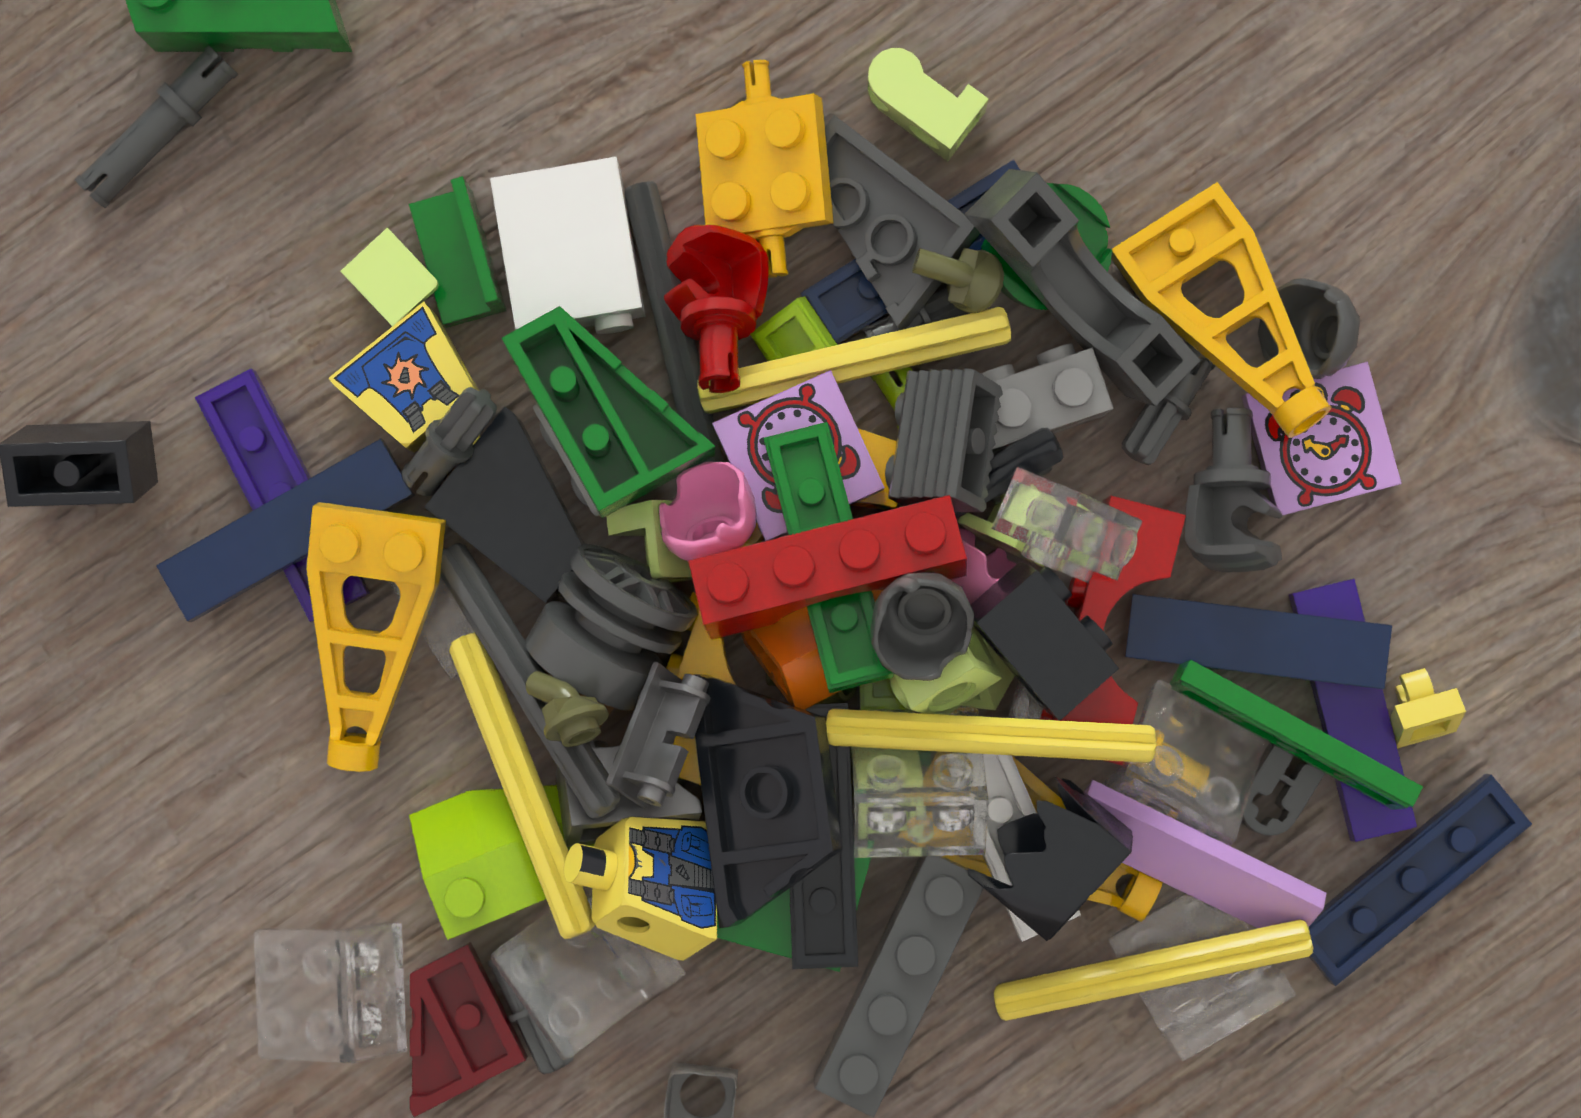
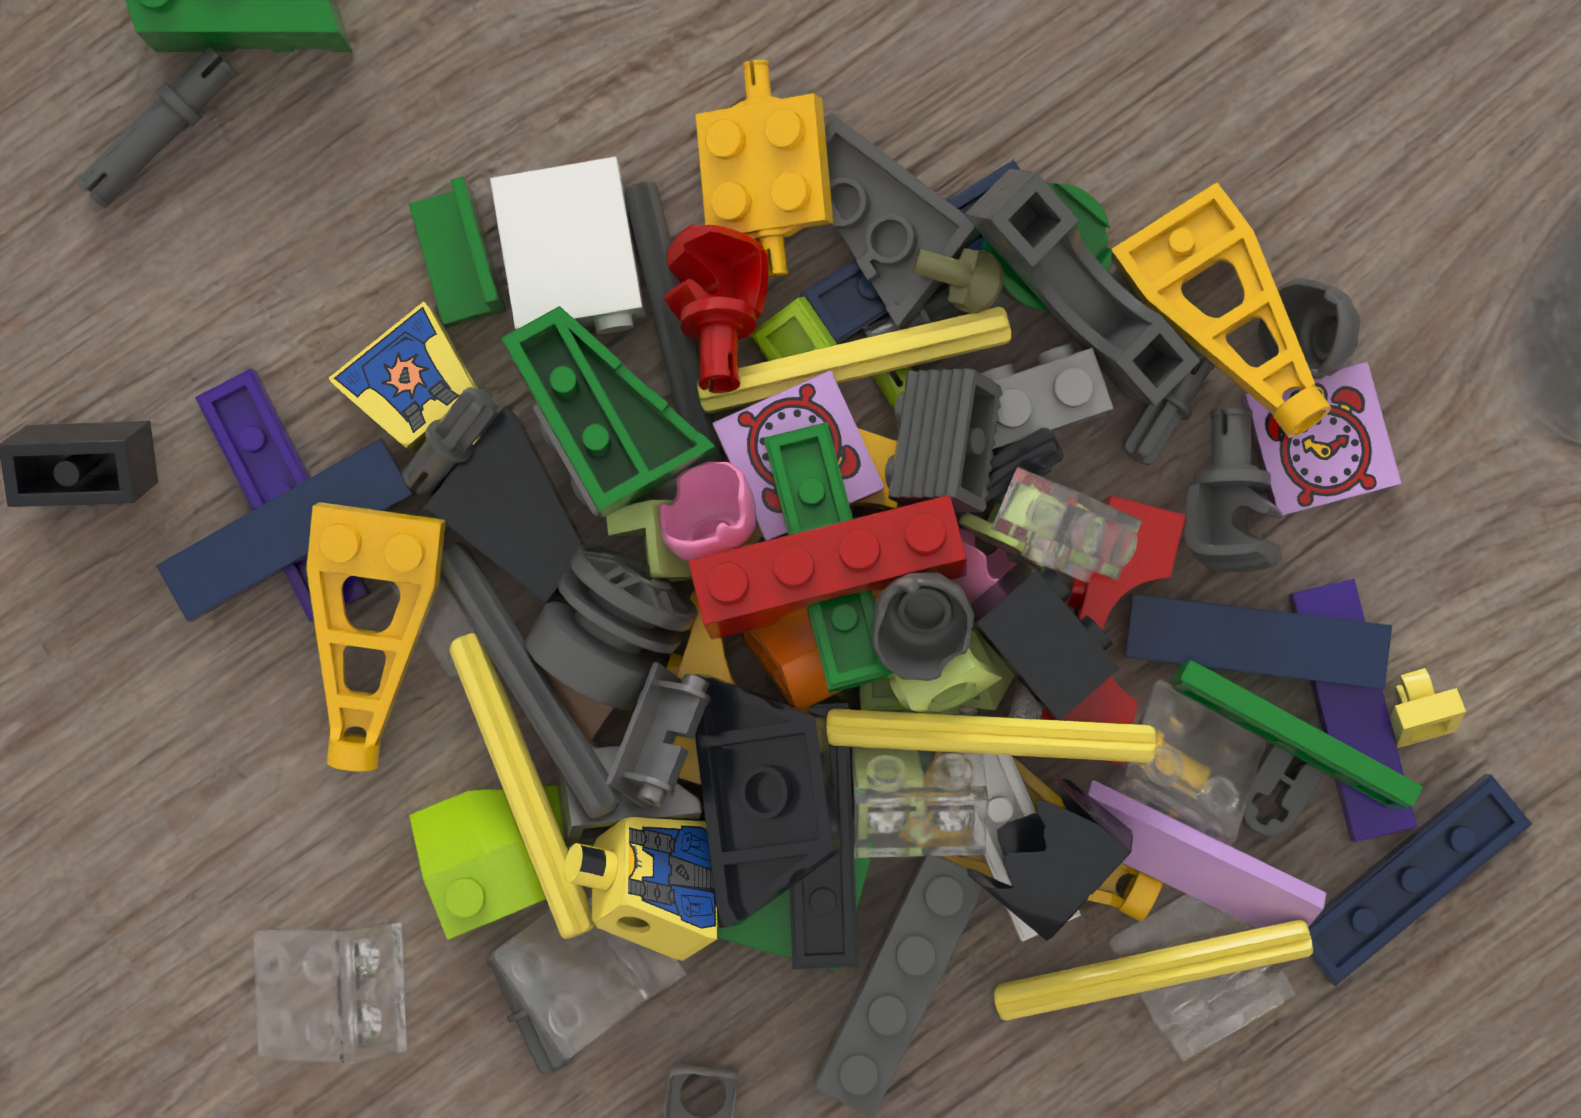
yellowish green panel [341,228,439,327] -> none
dark red wing [410,942,528,1117] -> none
olive plate [526,671,609,747] -> none
yellowish green leg [868,48,989,162] -> none

